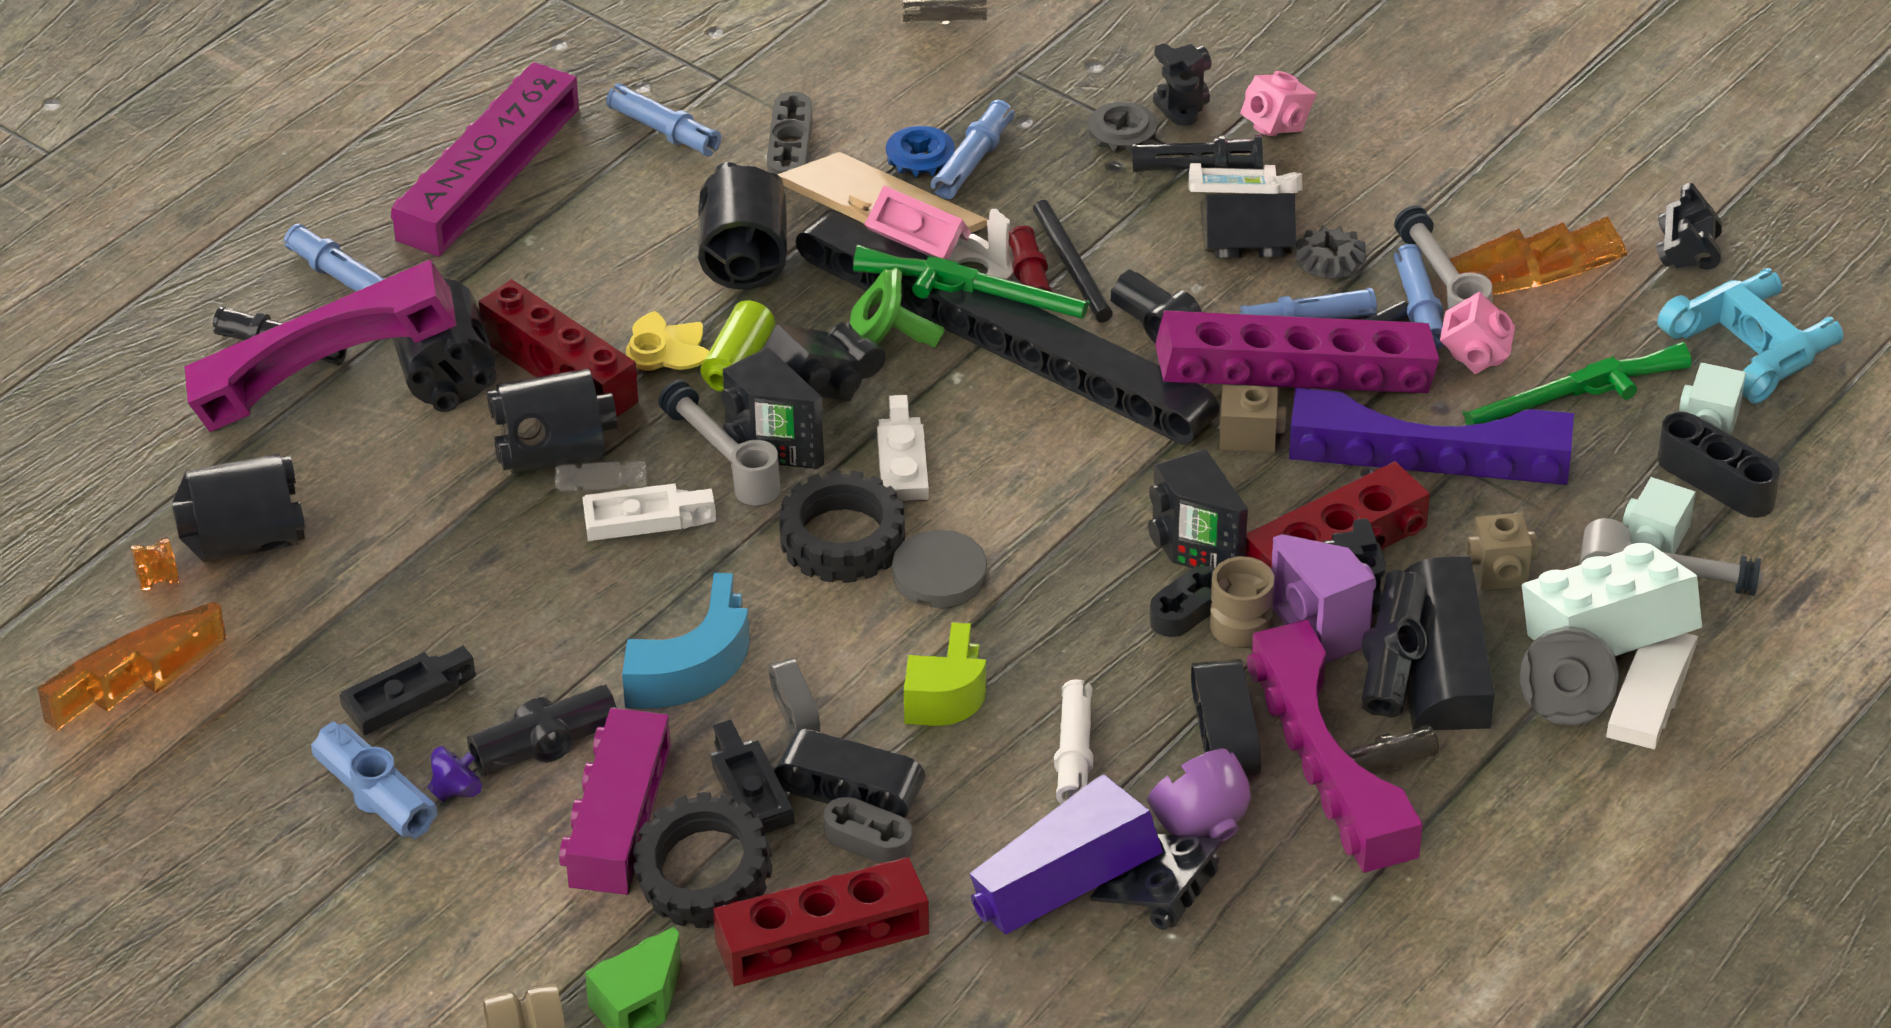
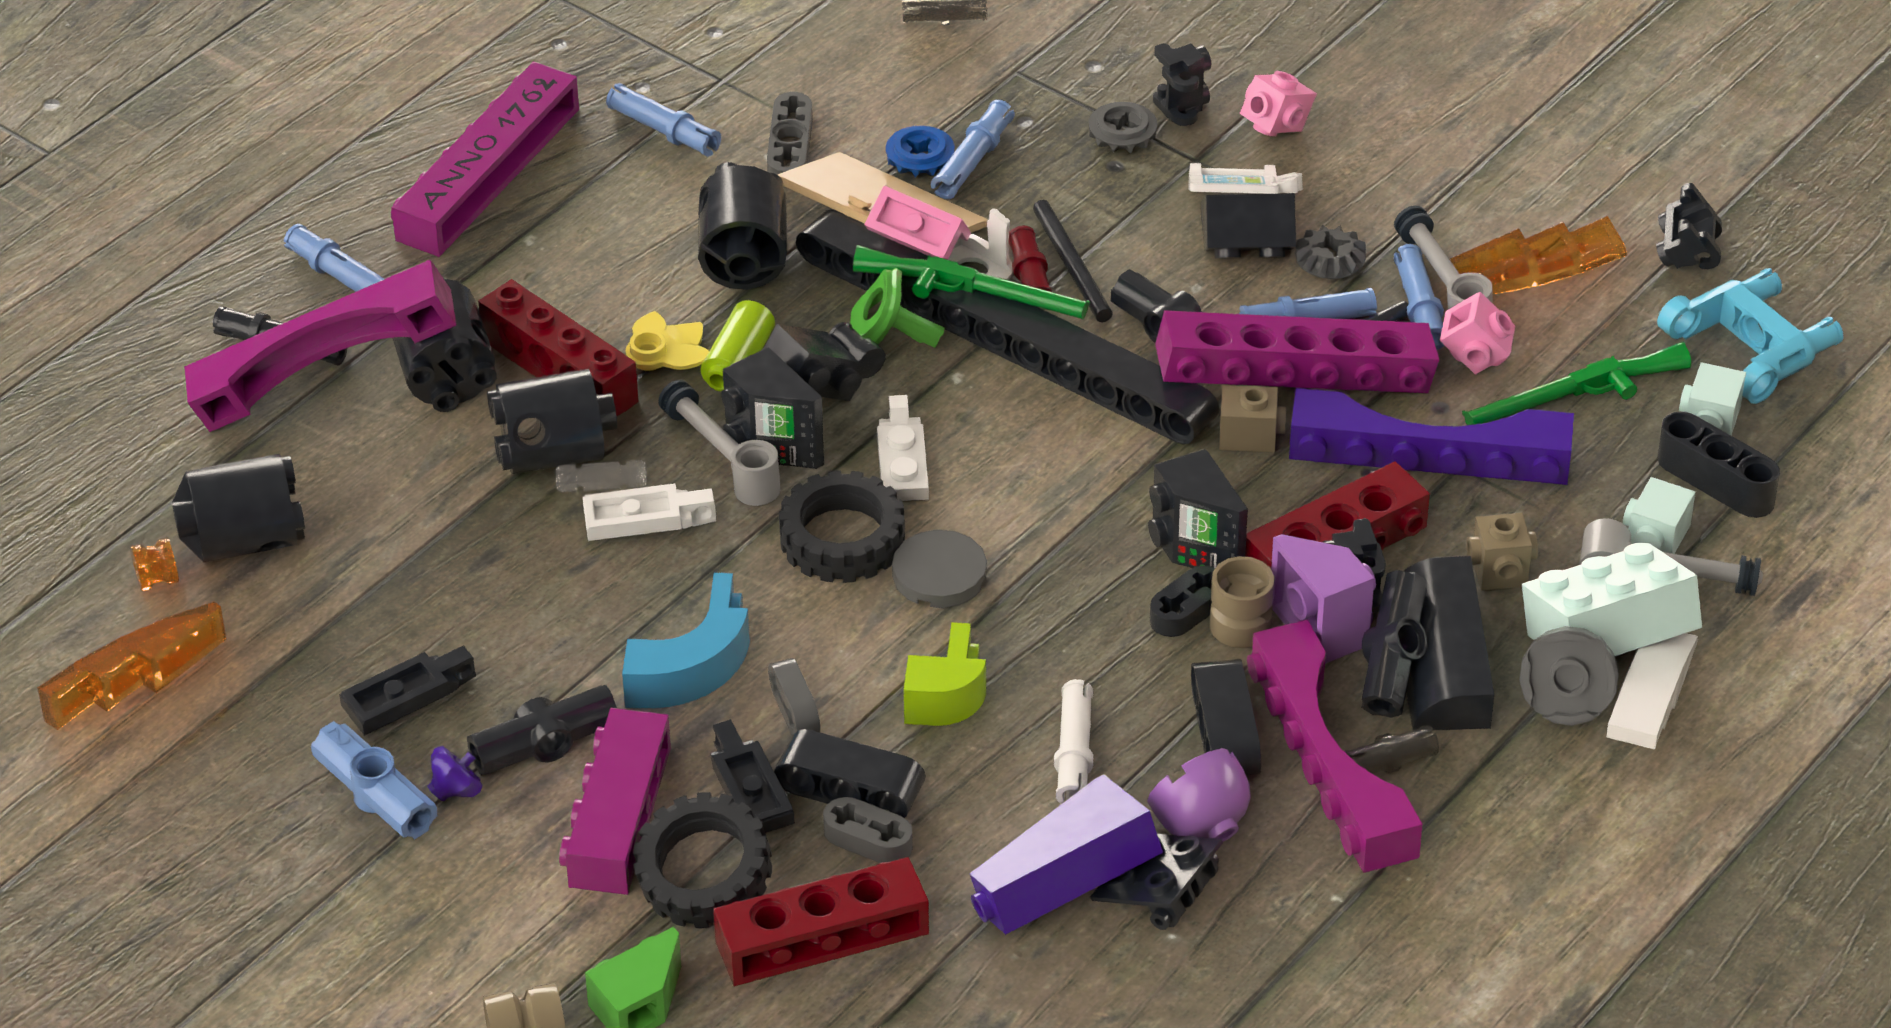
black pin [1132,134,1263,172] -> none

